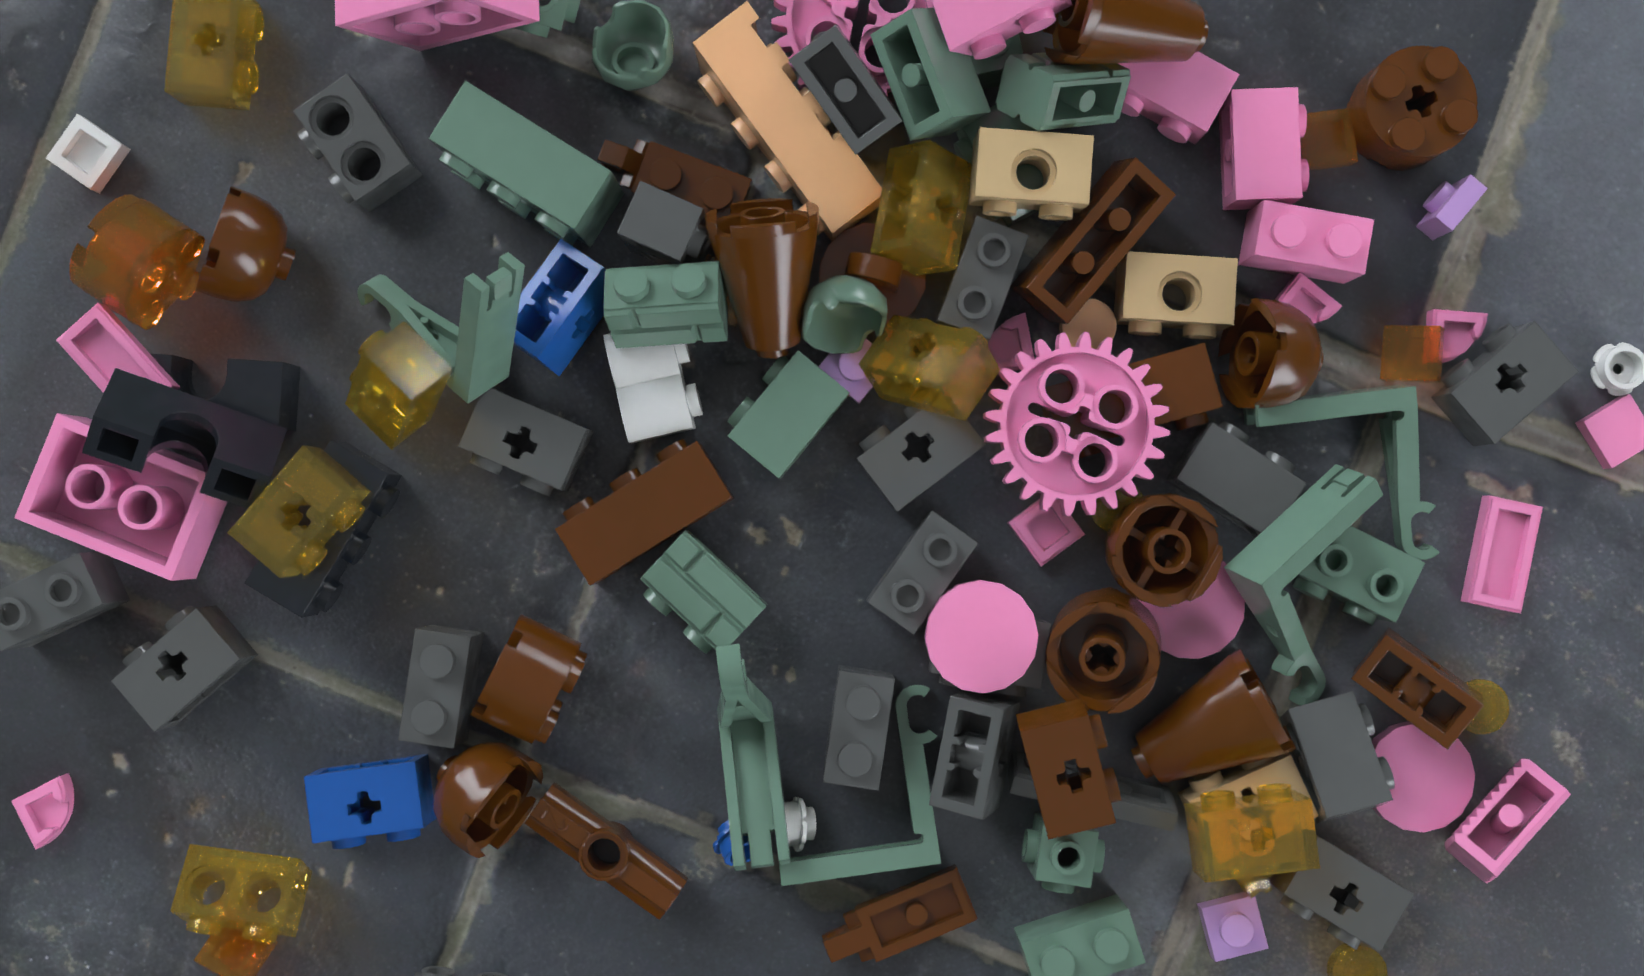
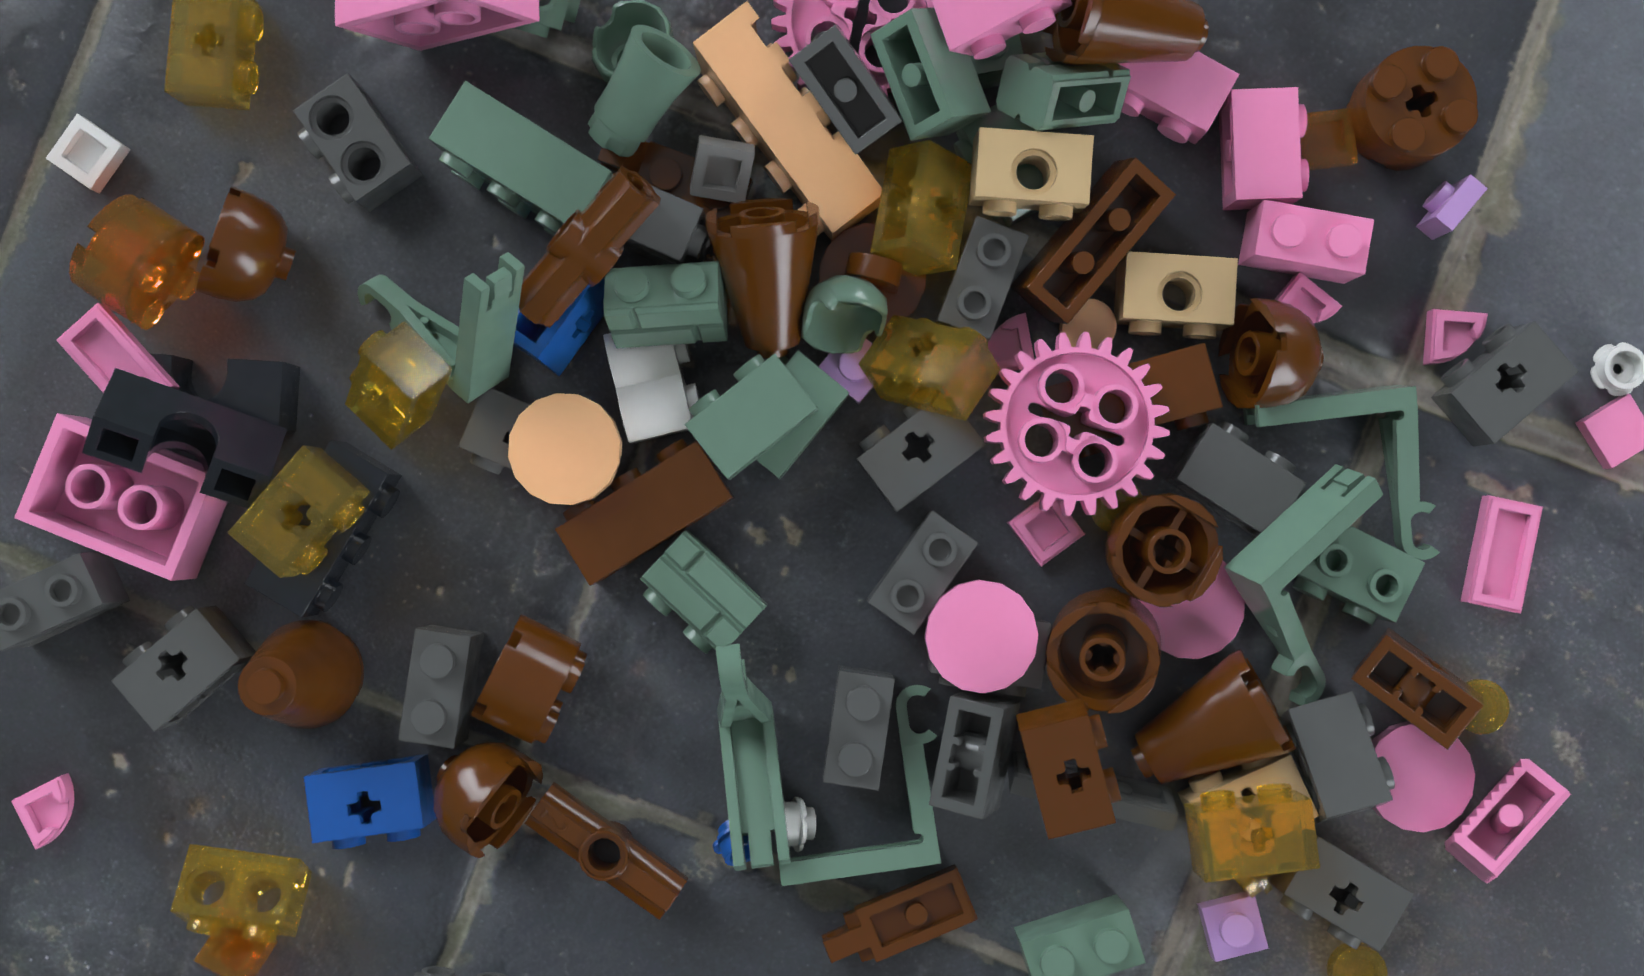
sand green brick [1022,813,1105,894] -> none
clear orange tile [1380,325,1445,383] -> none
none -> reddish brown cone [238,619,364,729]
none -> light nougat tile [508,393,622,505]
none -> reddish brown piece [519,166,661,328]
none -> sand green plant [588,25,701,157]
none -> sand green brick [684,354,818,480]
none -> light grey tile [690,135,755,203]

